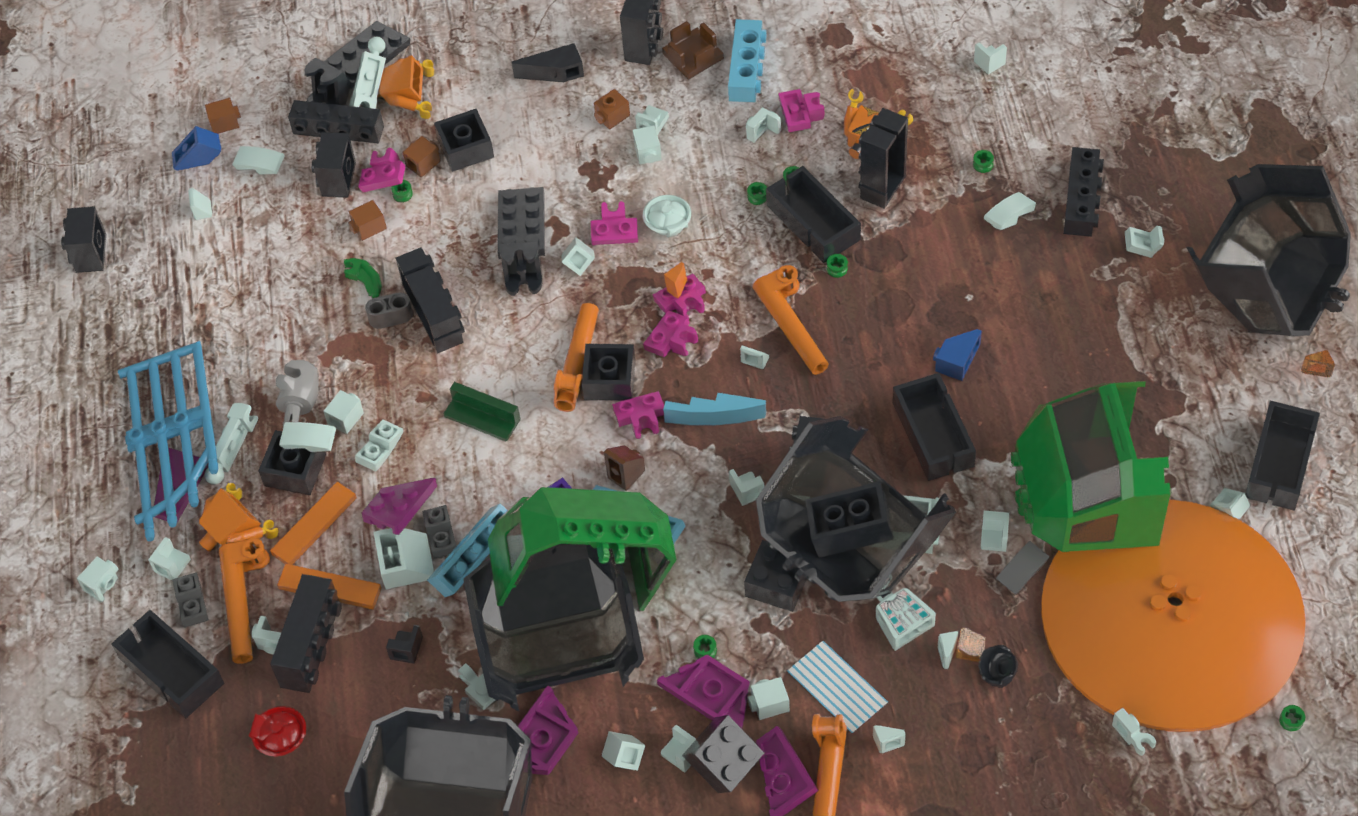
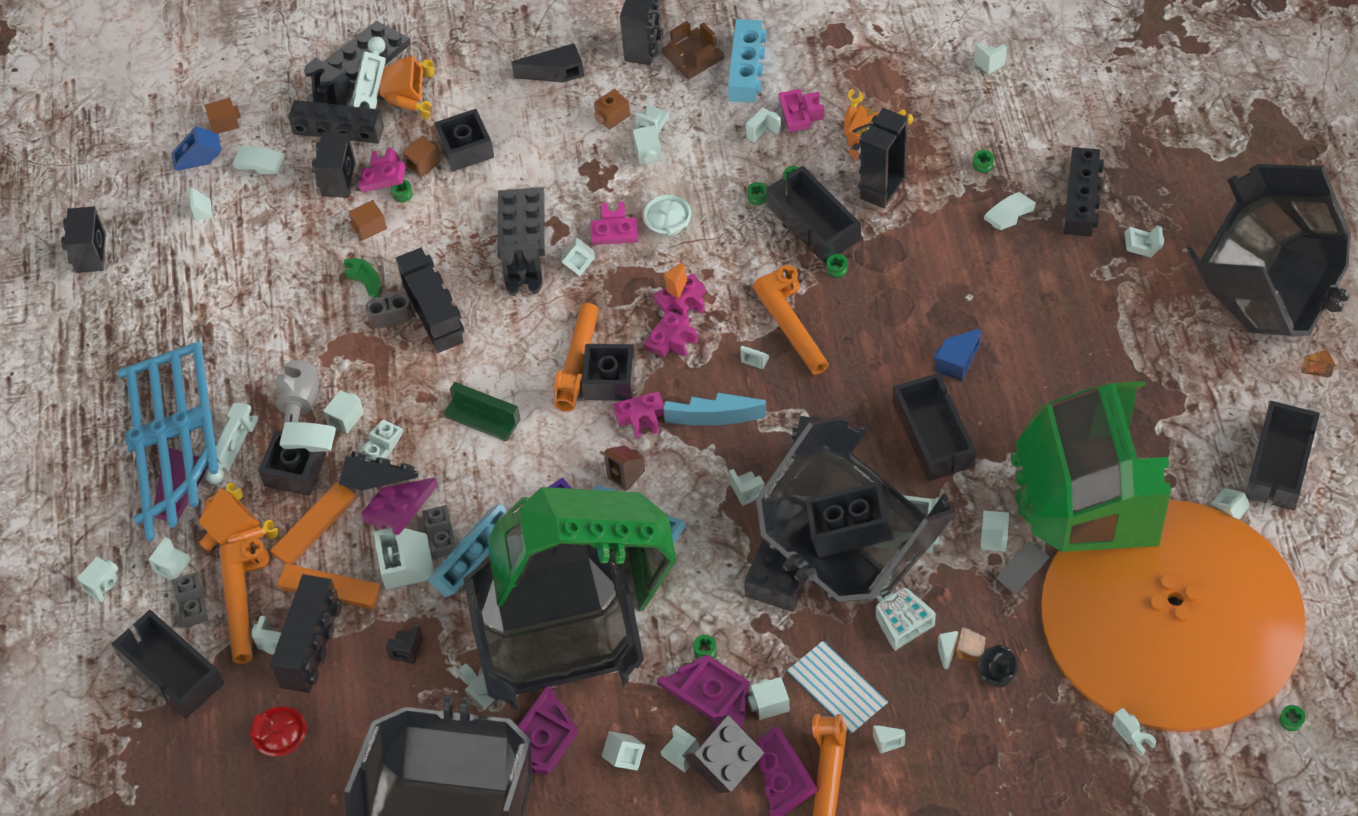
none -> black slope [339,451,419,490]

